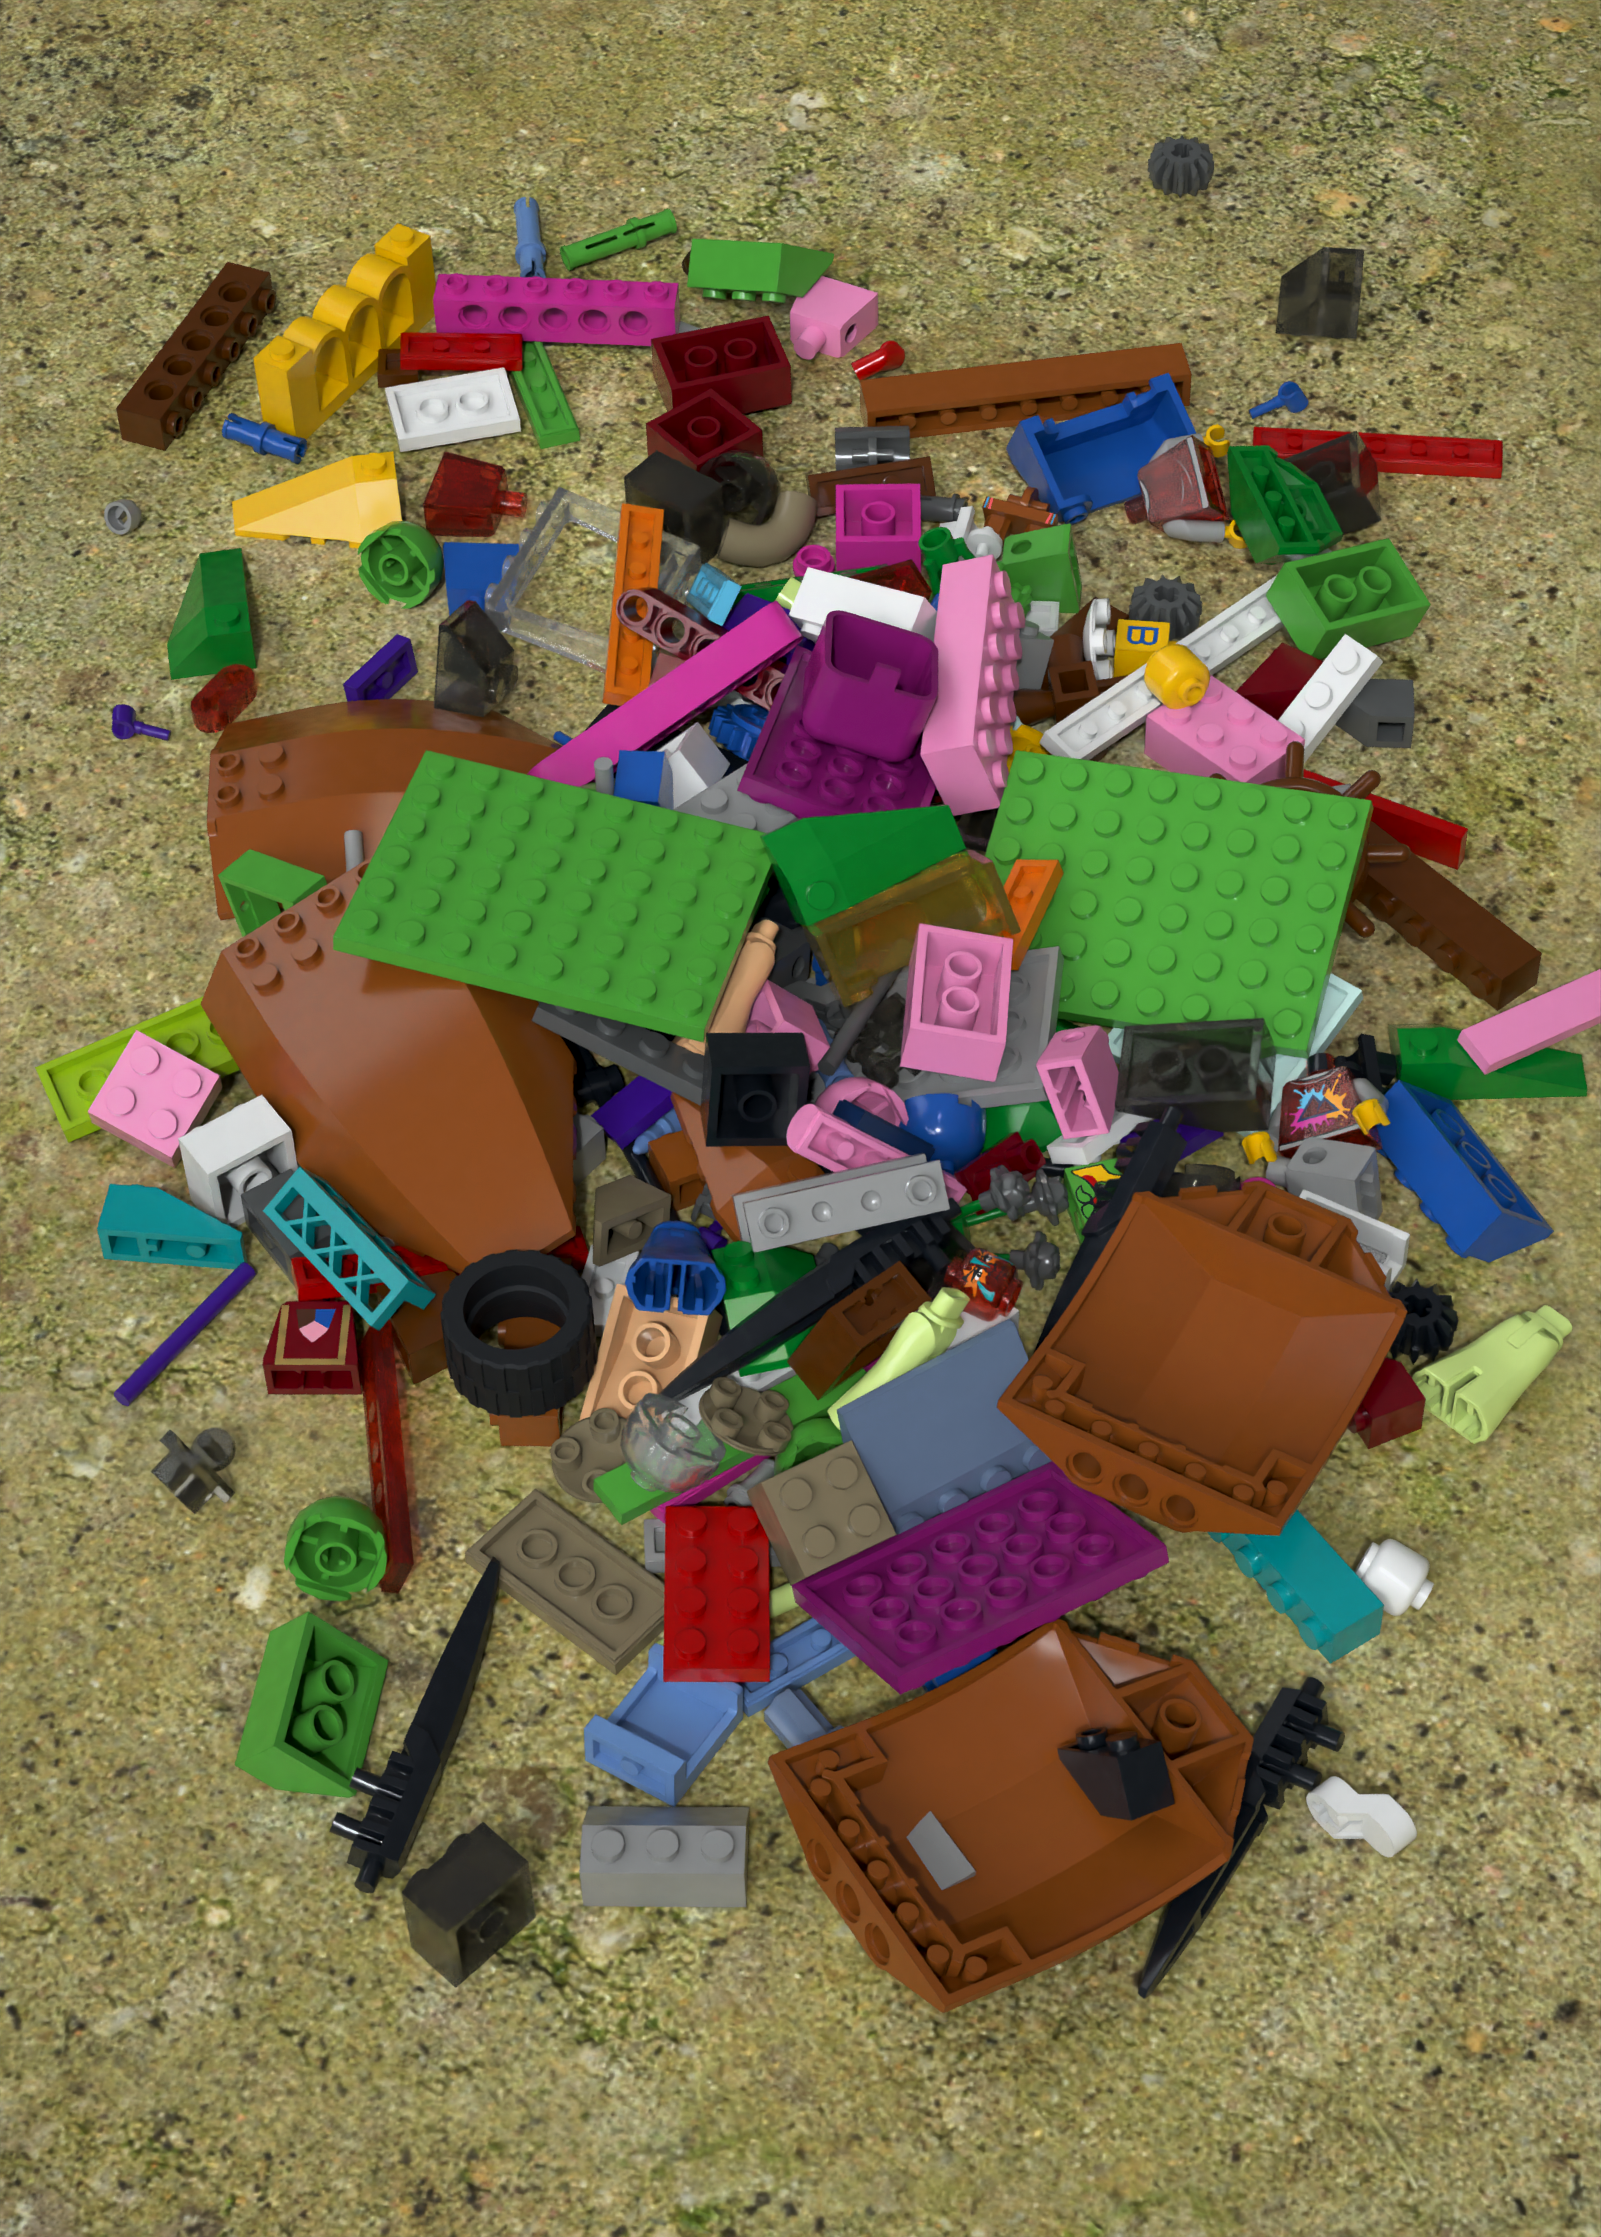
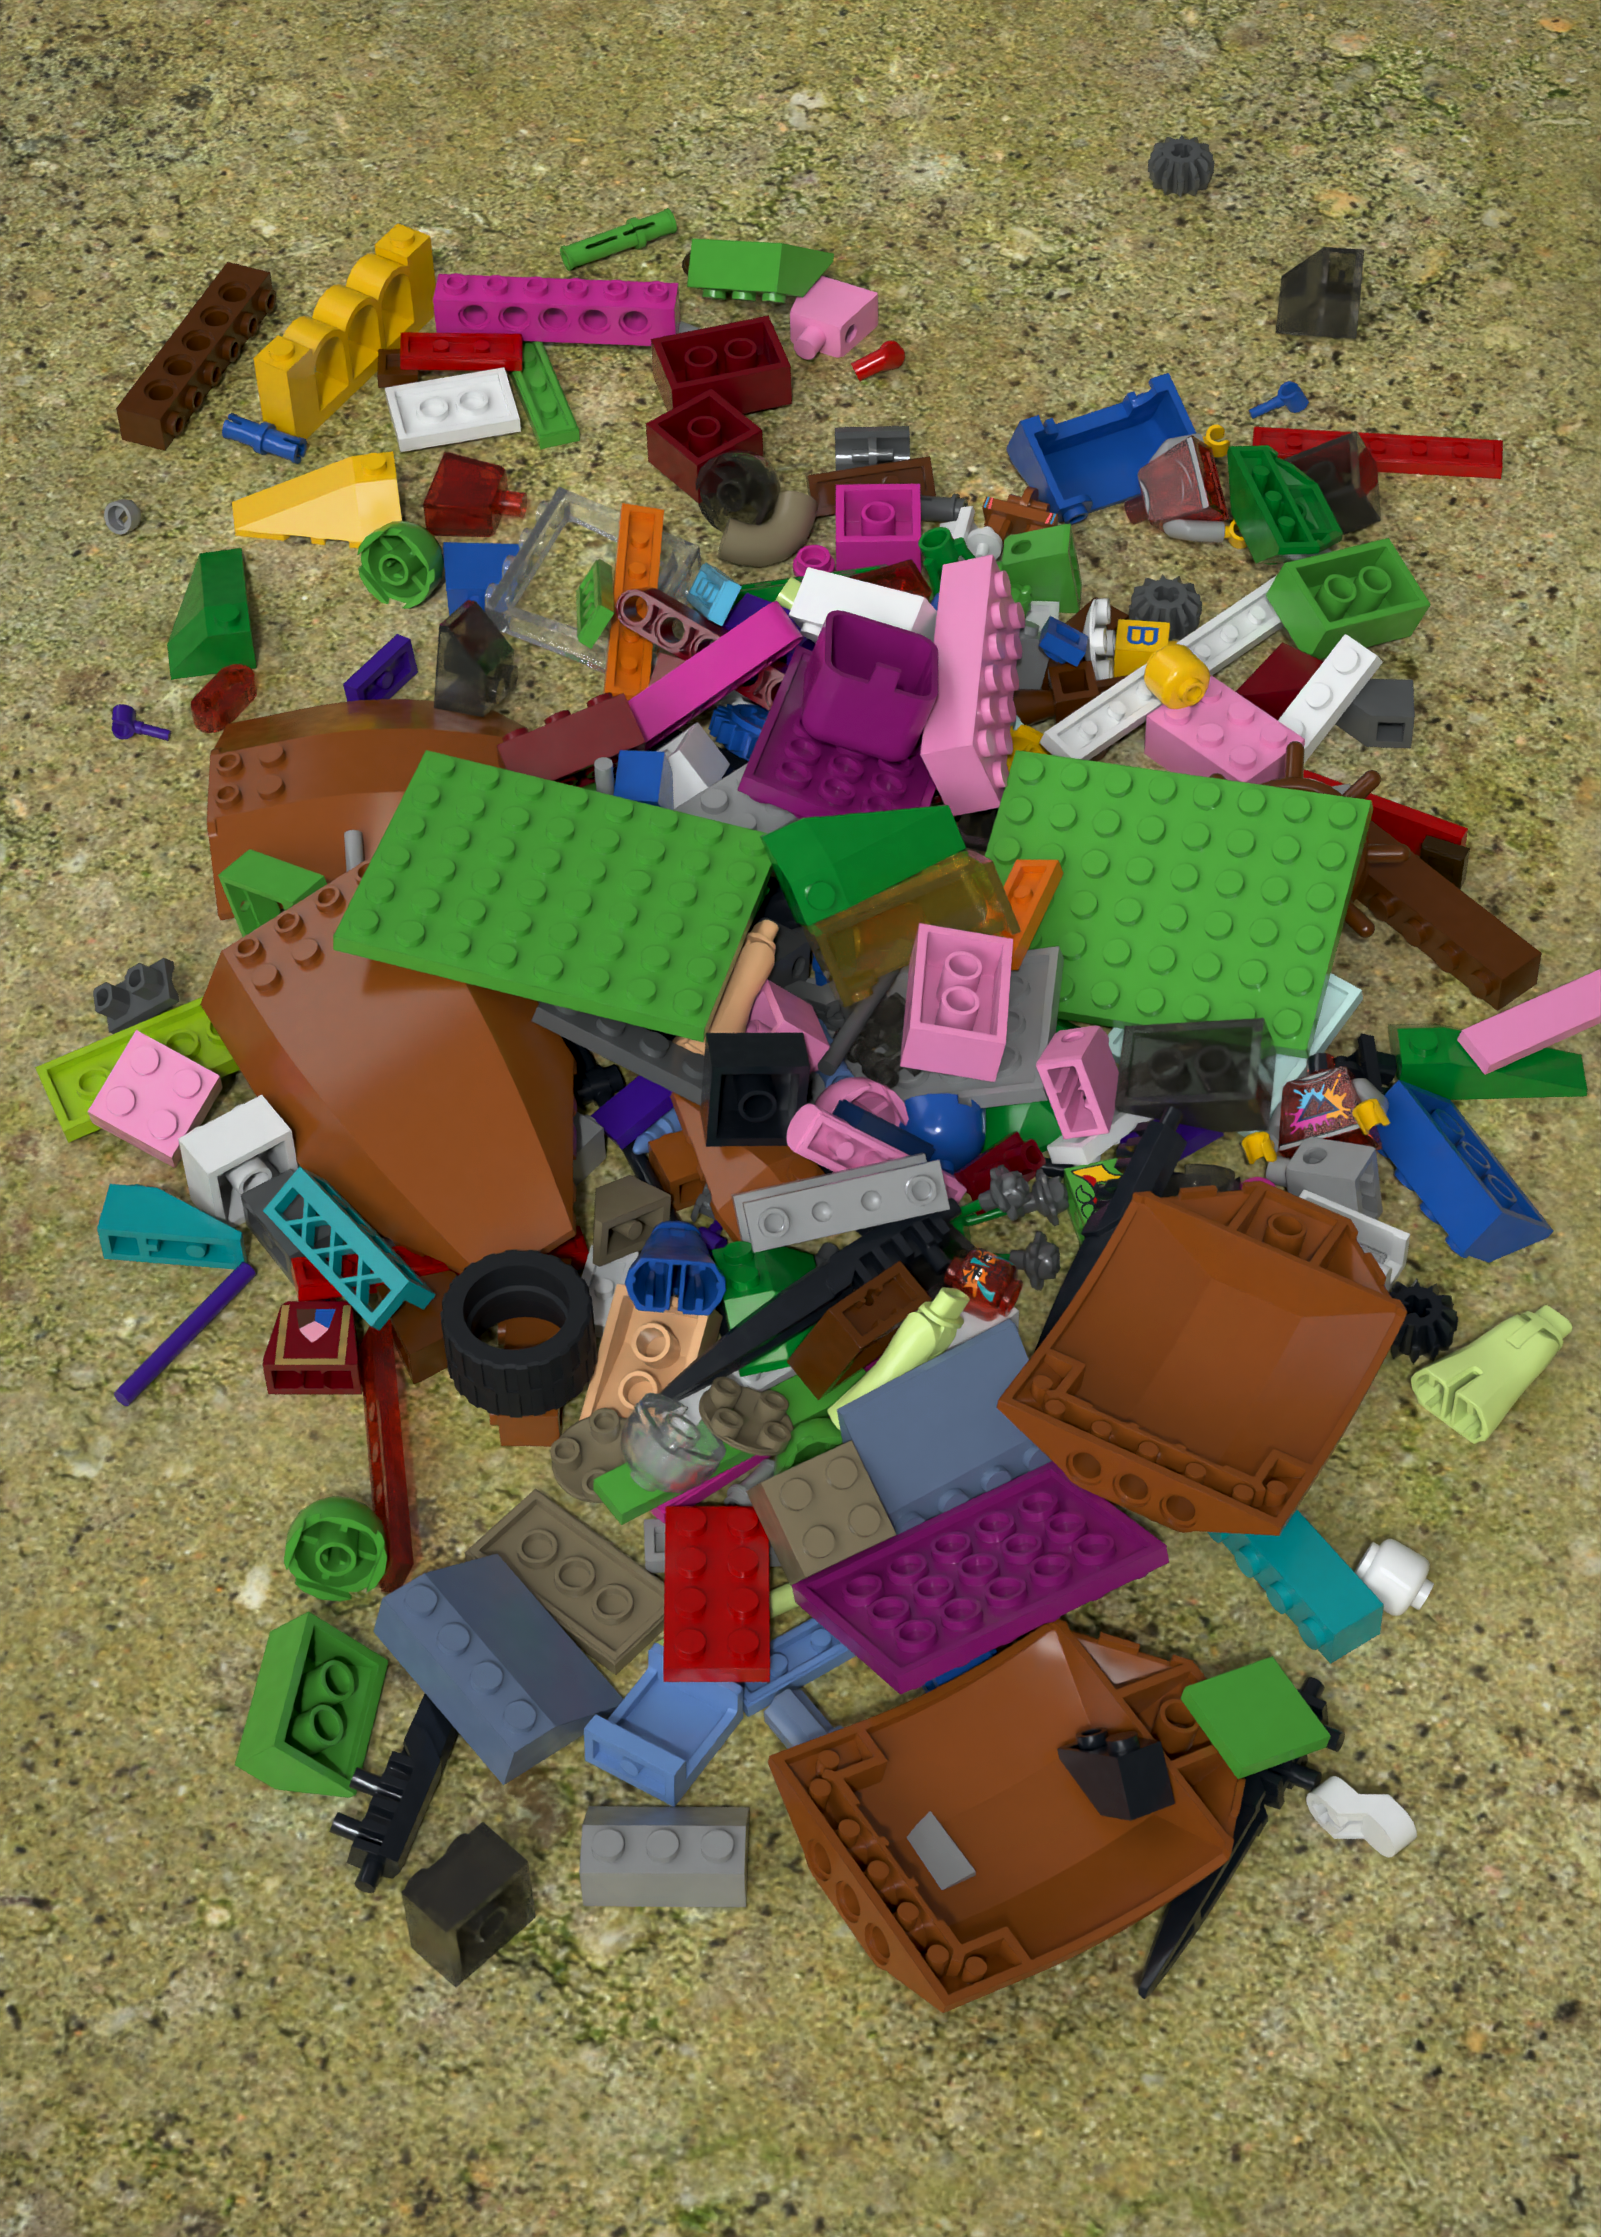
clear smoke hips [151,1428,236,1514] -> none
medium blue pin [514,197,546,278] -> none
clear smoke brick [624,450,724,575] -> none
dark orange brick [860,343,1192,439] -> none
dark red slope [1348,1358,1426,1449] -> none
none -> dark grey hips [93,958,179,1034]
none -> sand blue slope [373,1554,623,1785]
none -> dark red brick [497,692,646,788]
none -> bright green tile [576,559,614,649]
none -> blue plate [1039,616,1088,667]
none -> bright green tile [1181,1656,1331,1779]
none -> dark brown tile [1420,835,1470,890]

